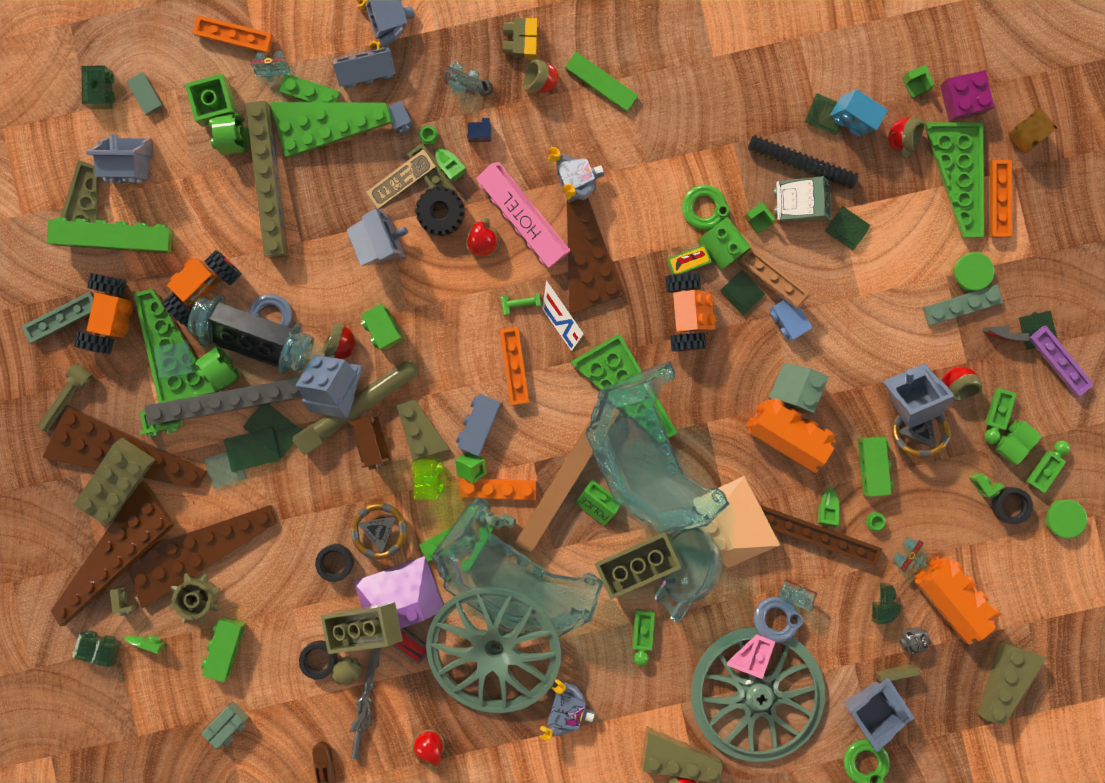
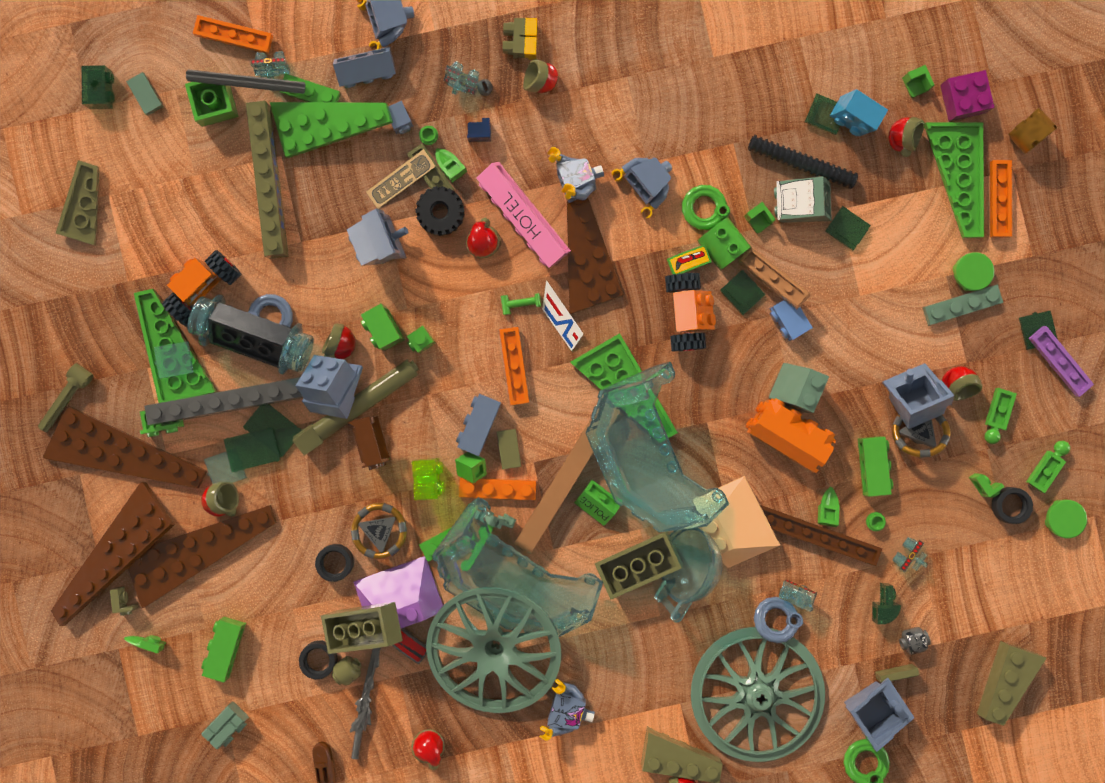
sand green plate [21,292,94,344] -> none
bright green brick [47,217,173,254] -> none
clear green brick [72,630,121,667] -> none
olive brick [73,438,156,526] -> none
brick [74,273,133,354] -> none
sand blue piece [86,134,153,184] -> none
olive brick [169,573,221,624] -> none
bright green brick [195,346,241,393] -> none
bright green brick [209,113,250,156] -> none
olive wing [397,400,450,460] -> none
bright green tile [565,52,638,112] -> none
bright green plate [632,609,655,667] -> none
bright pink wing [727,634,775,679] -> none
orange brick [914,556,1001,645] -> none
dark grey slope [983,326,1029,342] -> none
bright green brick [994,421,1042,465] -> none
none -> dark grey axle [186,69,306,94]
none -> olive piece [201,482,239,517]
none -> bright green brick [407,326,436,353]
none -> olive tile [497,429,521,469]
none -> sand blue torso [612,158,672,218]

